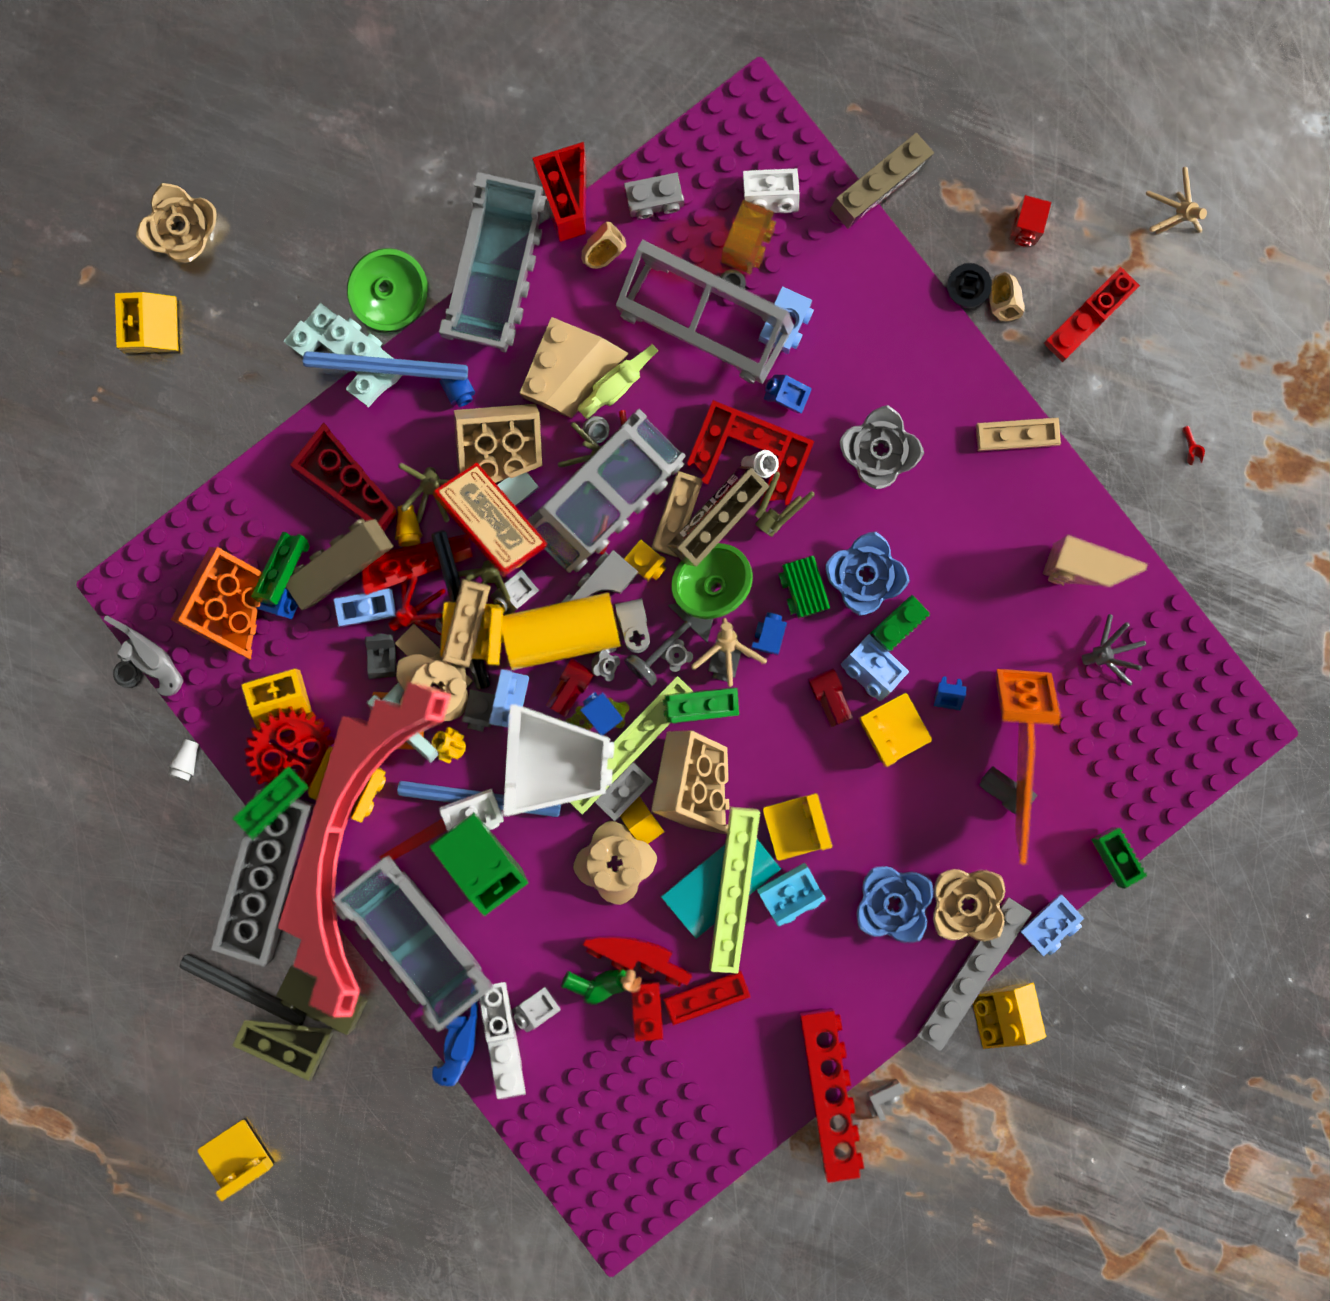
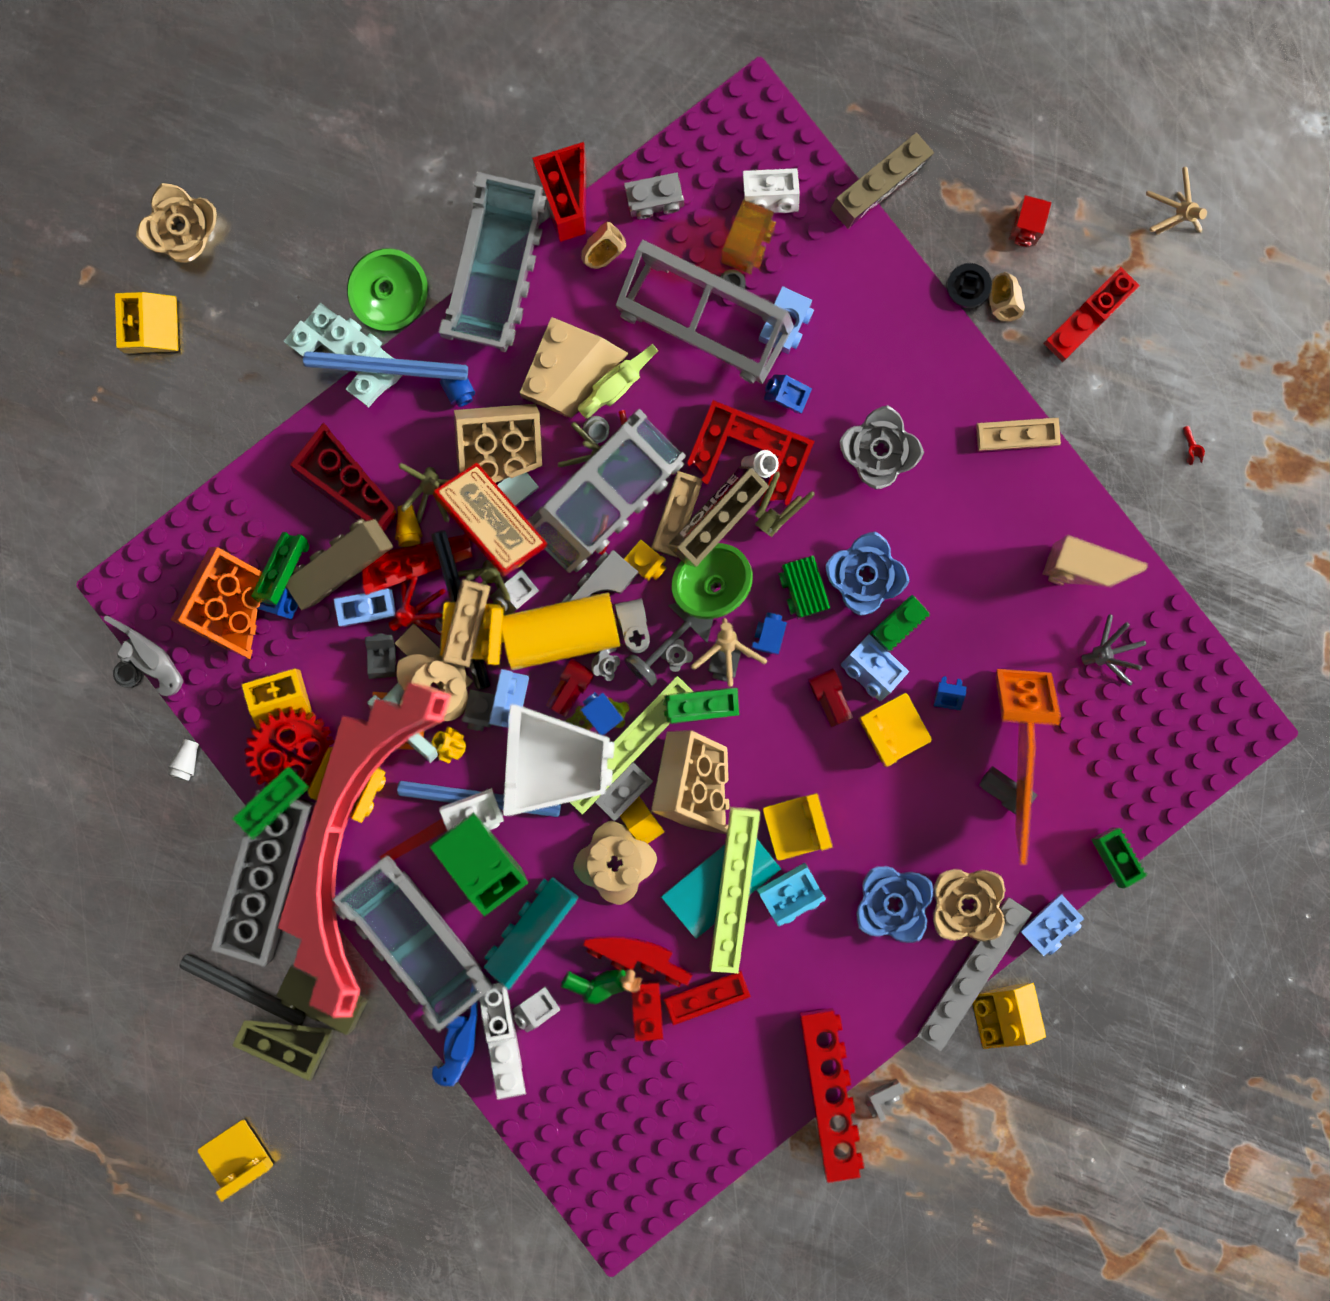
none -> teal slope [484,877,579,990]

